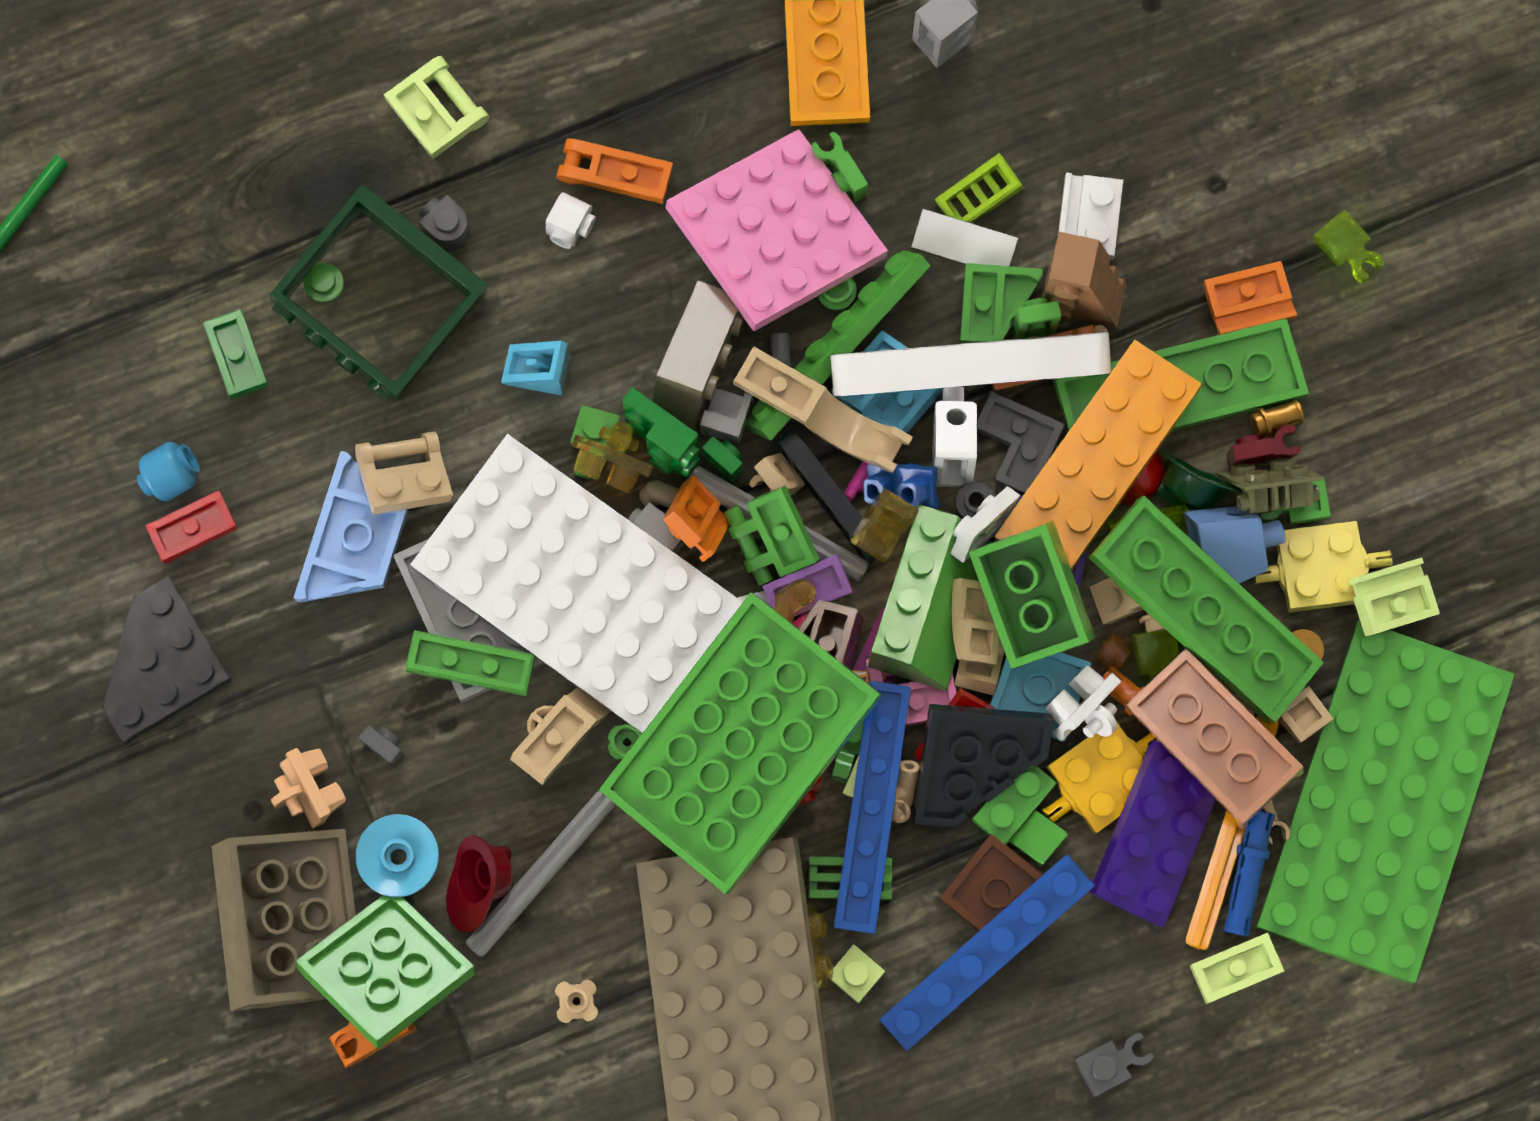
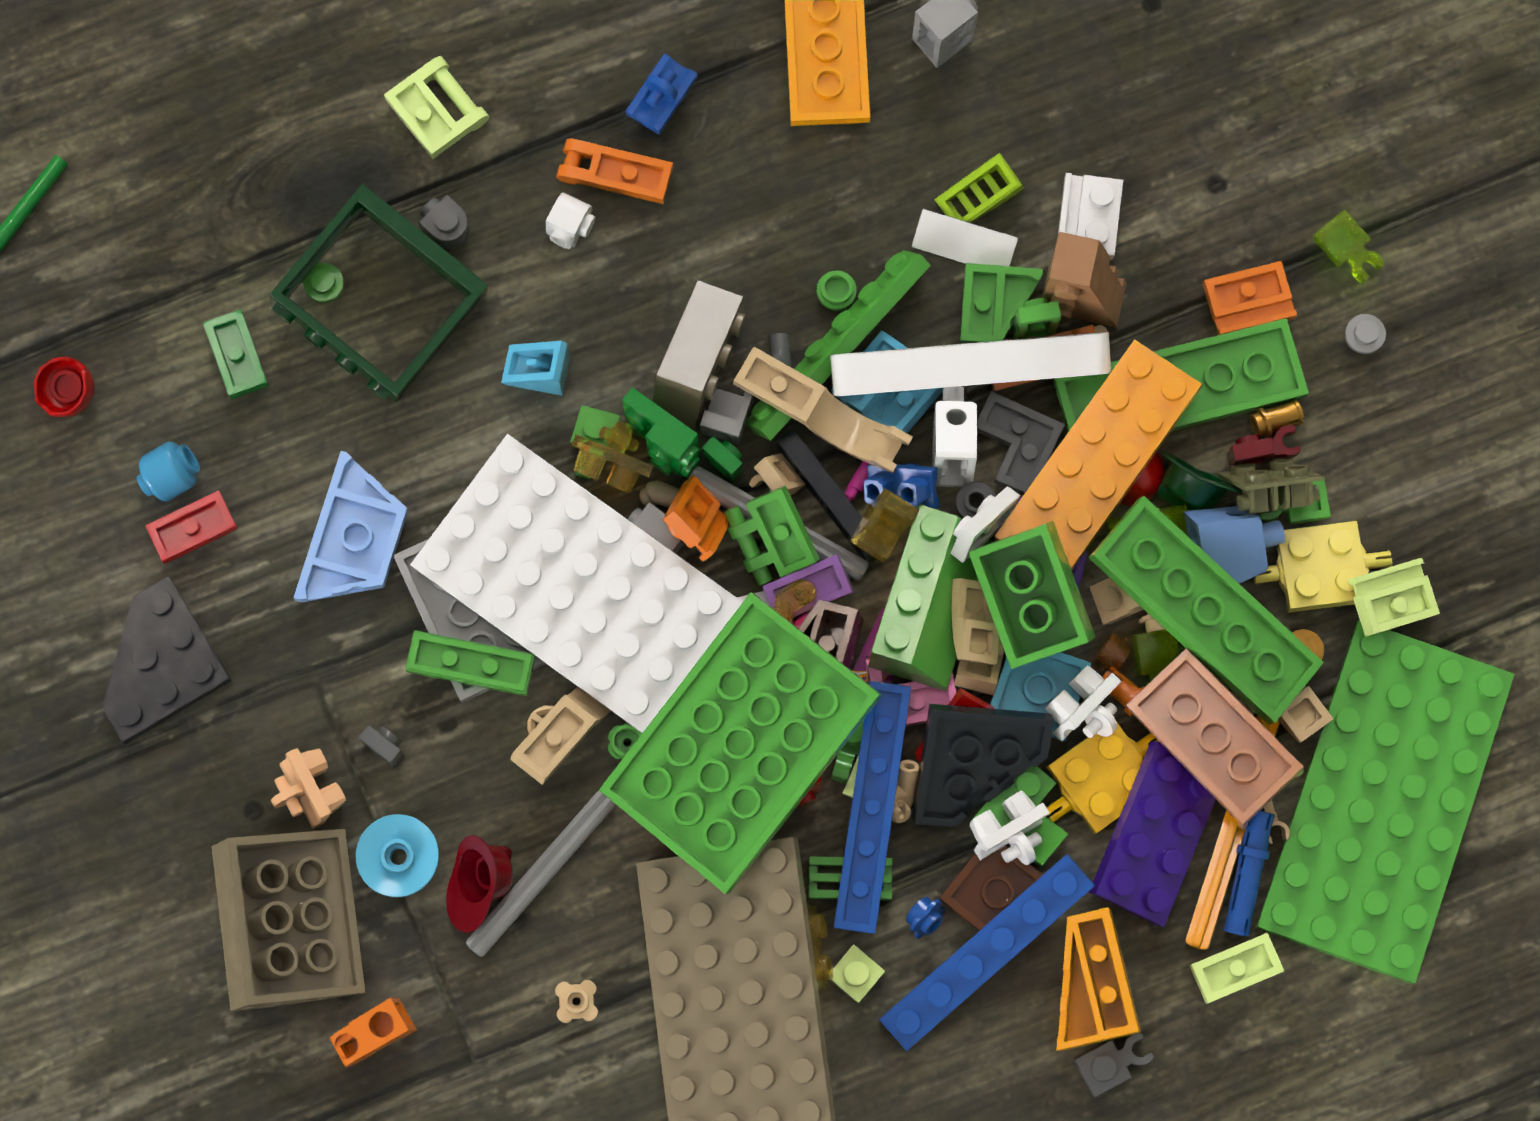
plate [295,895,475,1050] -> none
tan plate [355,431,453,515] -> none
bright pink plate [666,129,888,332] -> none
bright green plate [812,131,868,203] -> none
none -> red hair [33,356,95,418]
none -> blue hips [626,53,698,135]
none -> blue plate [906,897,945,939]
none -> white hips [969,790,1049,865]
none -> light orange wedge [1056,907,1141,1051]
none -> light grey plate [1345,314,1386,354]

